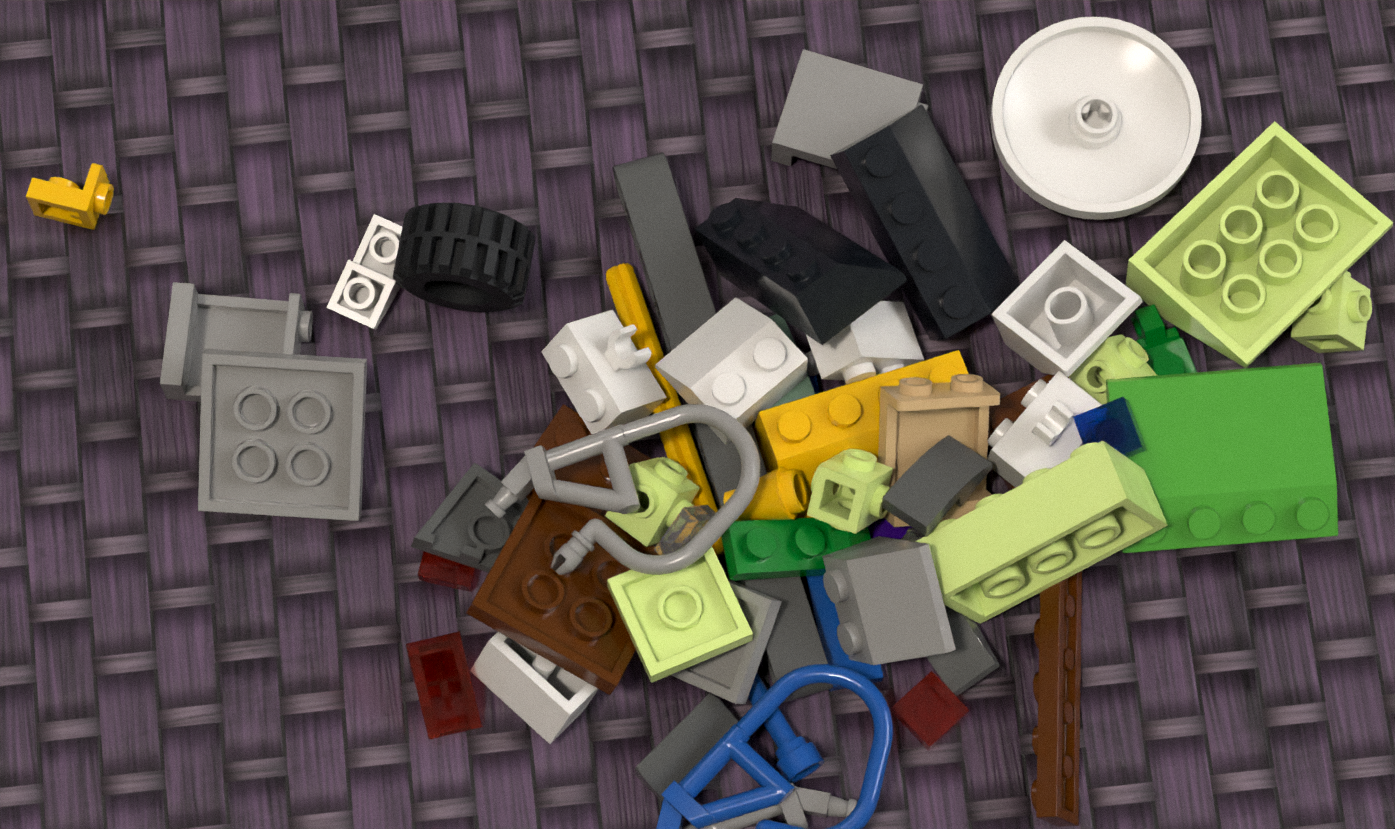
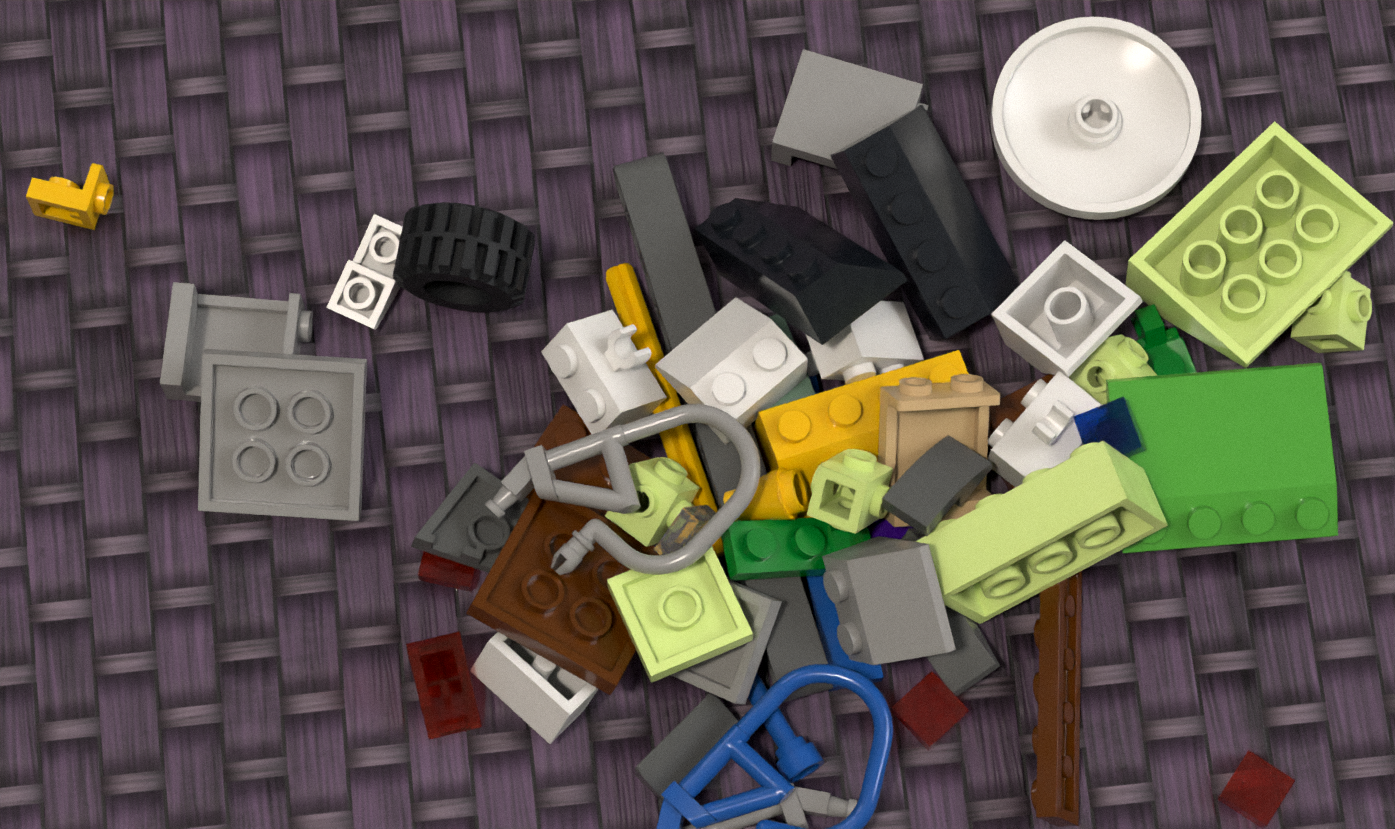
none -> clear red plate [1217,750,1295,829]

